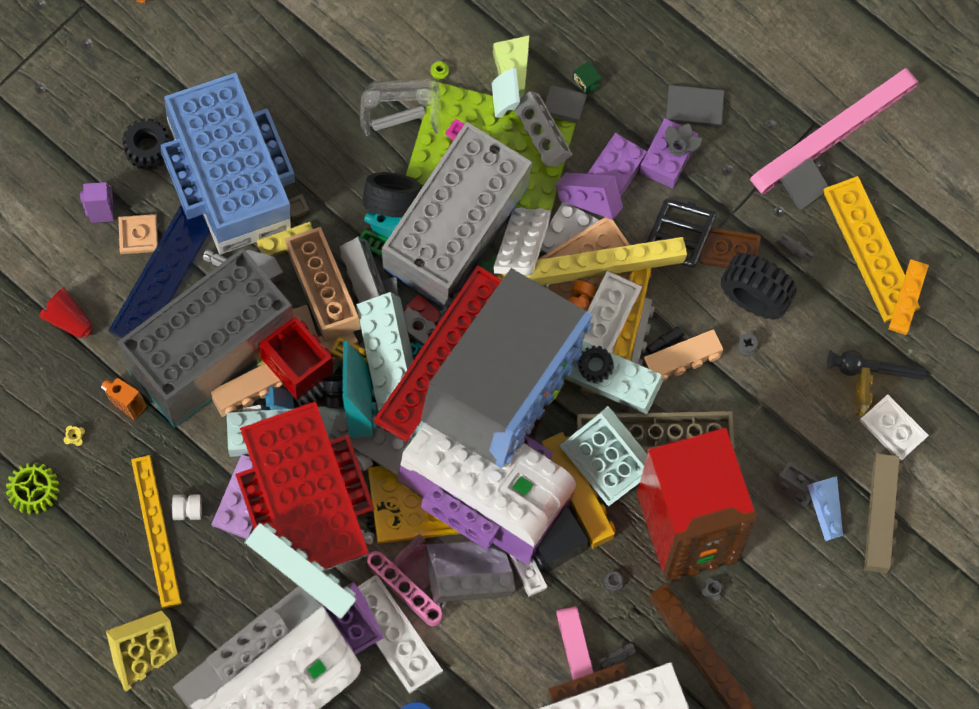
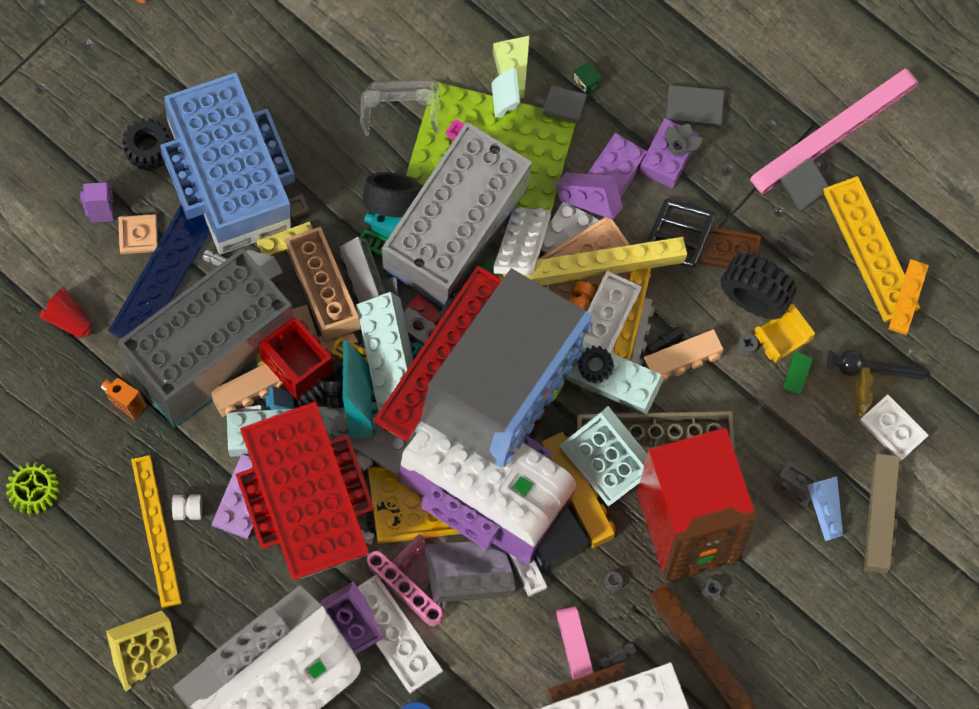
light yellow plate [64,426,85,446] -> none
light aqua brick [245,523,357,619] -> none
light grey axle [371,106,425,131] -> none
lime plate [431,61,449,80] -> none
light grey brick [515,91,573,167] -> none
none -> yellow panel [754,304,815,363]
none -> green slope [782,351,813,395]

